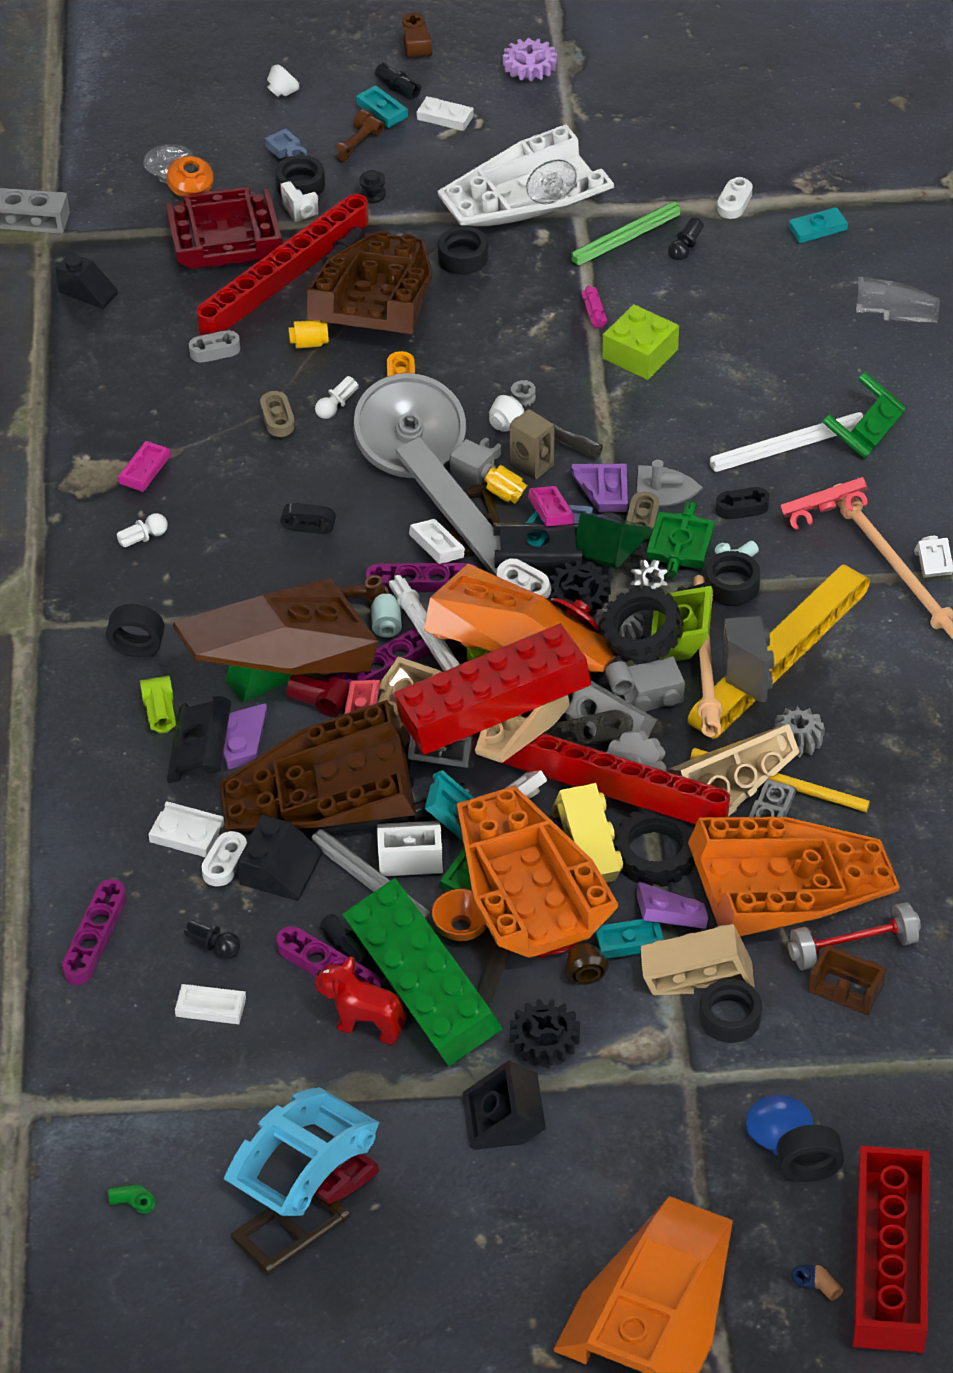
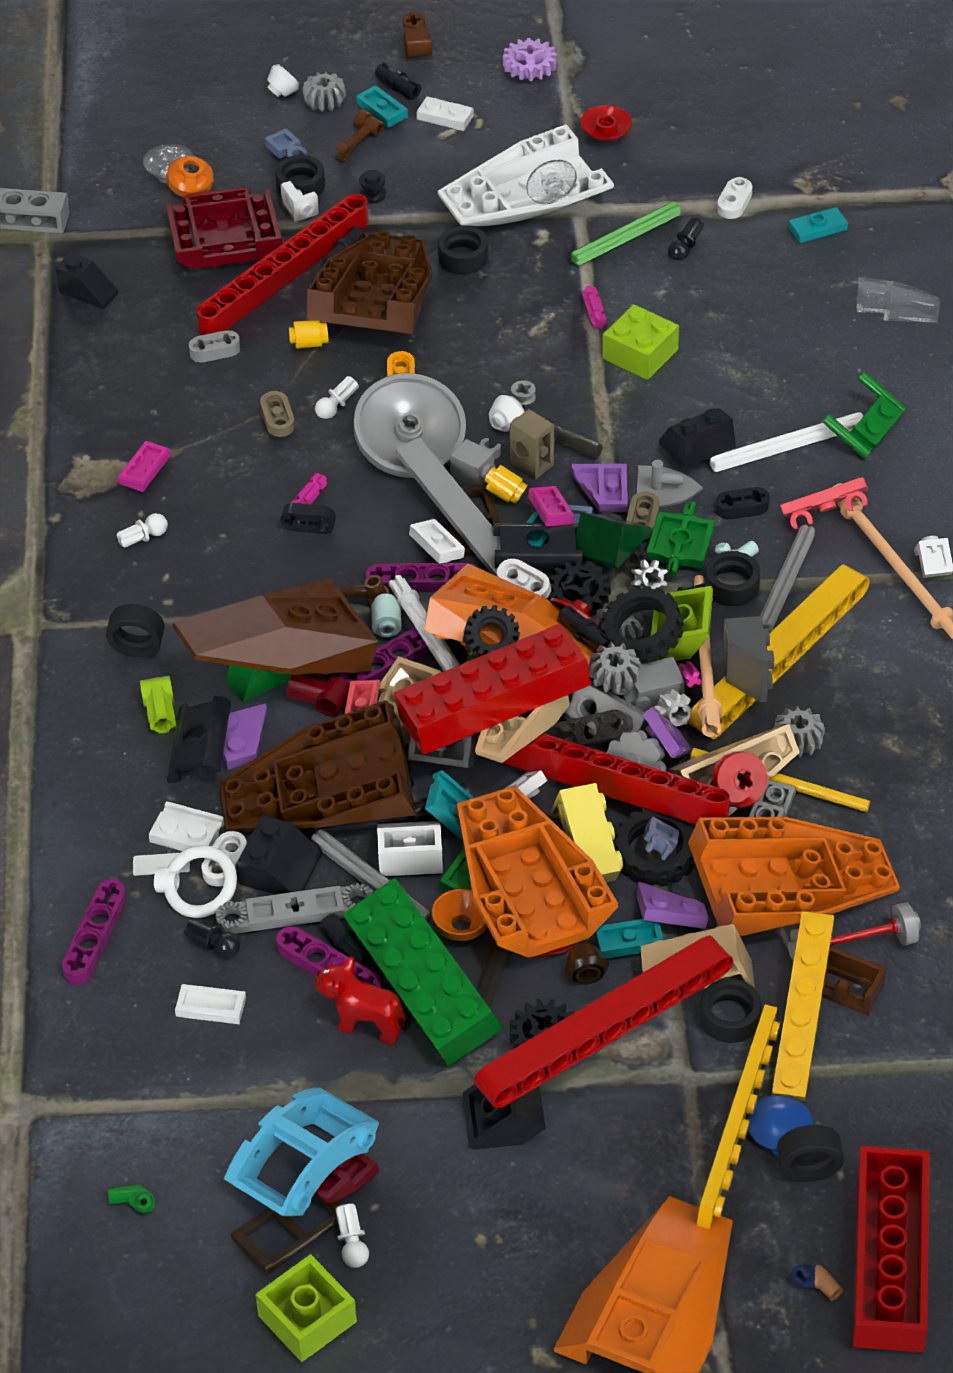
none -> white sticker [133,853,190,876]
none -> white piece [154,845,237,918]
none -> light grey piece [216,883,373,934]
none -> lime brick [256,1254,357,1363]
none -> dark pink axle [291,473,327,504]
none -> light grey gear [303,71,346,112]
none -> white axle [336,1204,369,1268]
none -> black tyre [463,605,520,659]
none -> red beam [474,935,734,1108]
none -> black pin [558,605,613,652]
none -> red dish [581,105,632,140]
none -> light grey gear [589,641,641,694]
none -> medium lavender wing [642,707,692,758]
none -> sand blue plate [644,816,679,860]
none -> white gear [654,689,691,727]
none -> black slope [659,408,736,467]
none -> dark pink axle [678,661,702,688]
none -> yellow plate [697,1005,781,1229]
none -> piece [710,751,768,808]
none -> light grey axle [760,525,815,632]
none -> yellow plate [772,911,834,1102]

